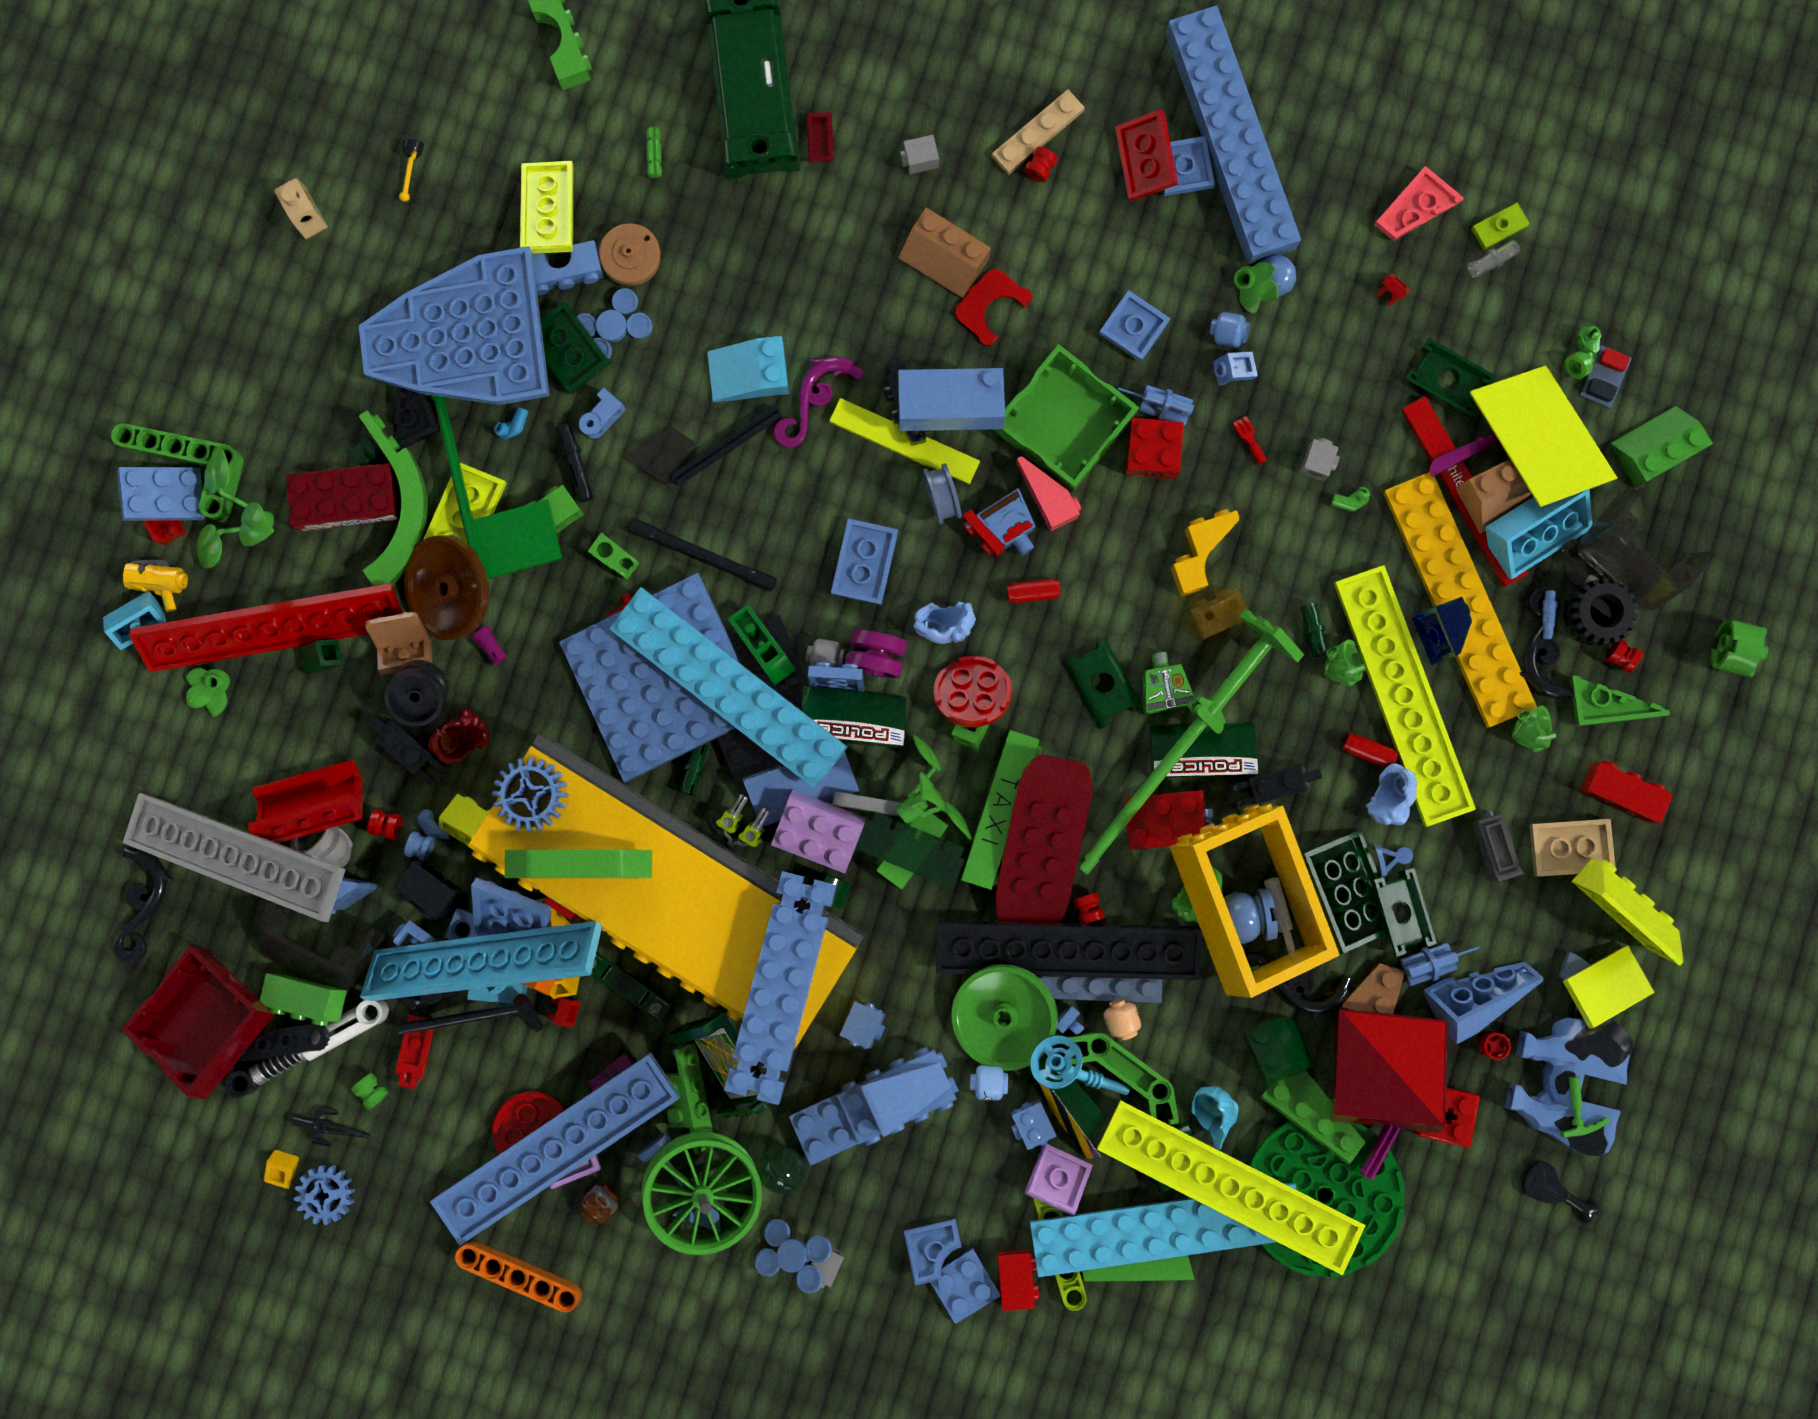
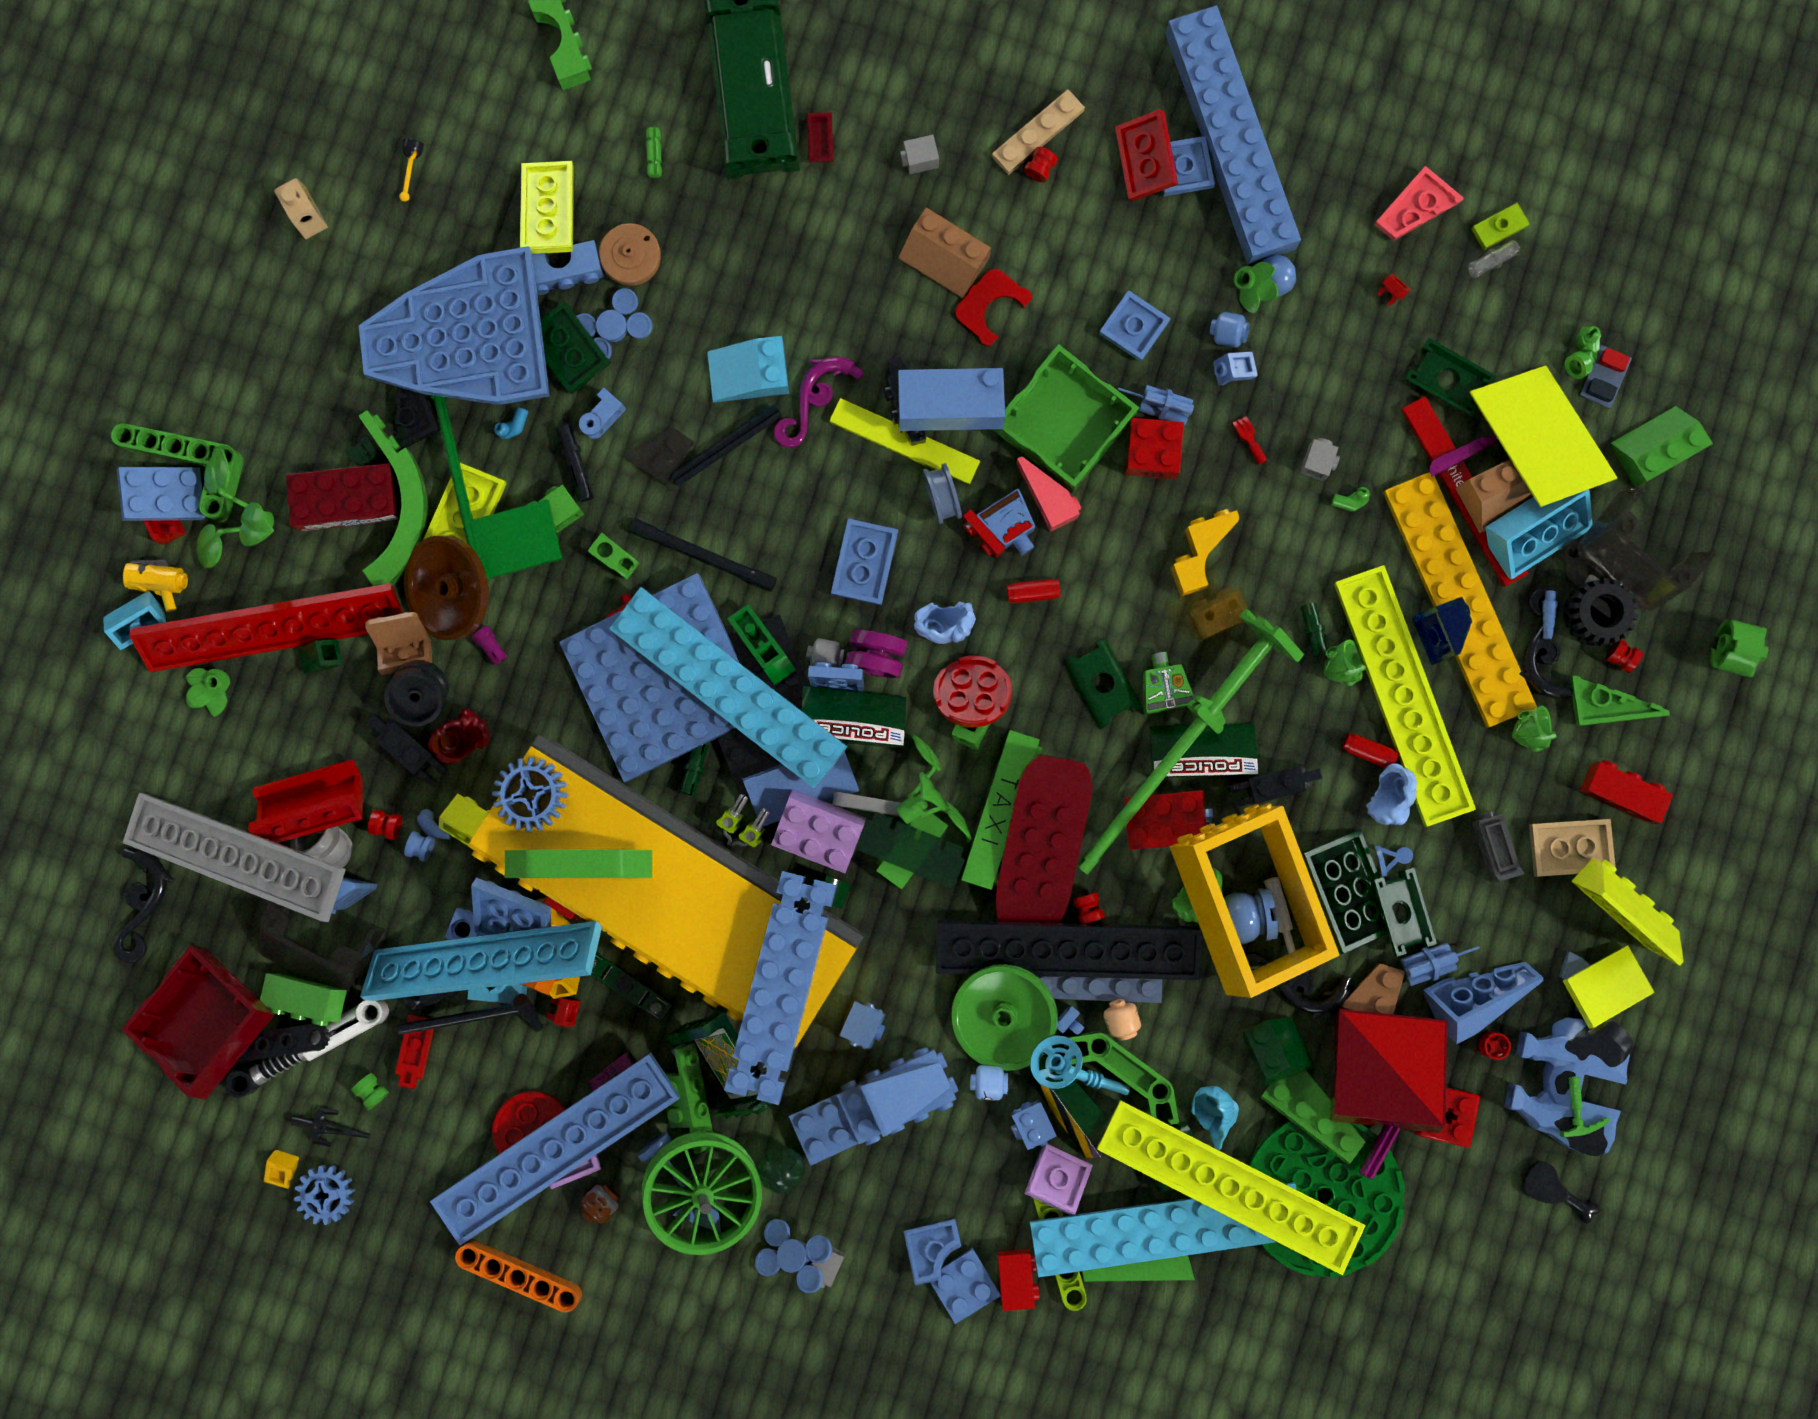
medium blue bracket [393,920,437,947] -> none
black piece [394,861,467,920] -> none

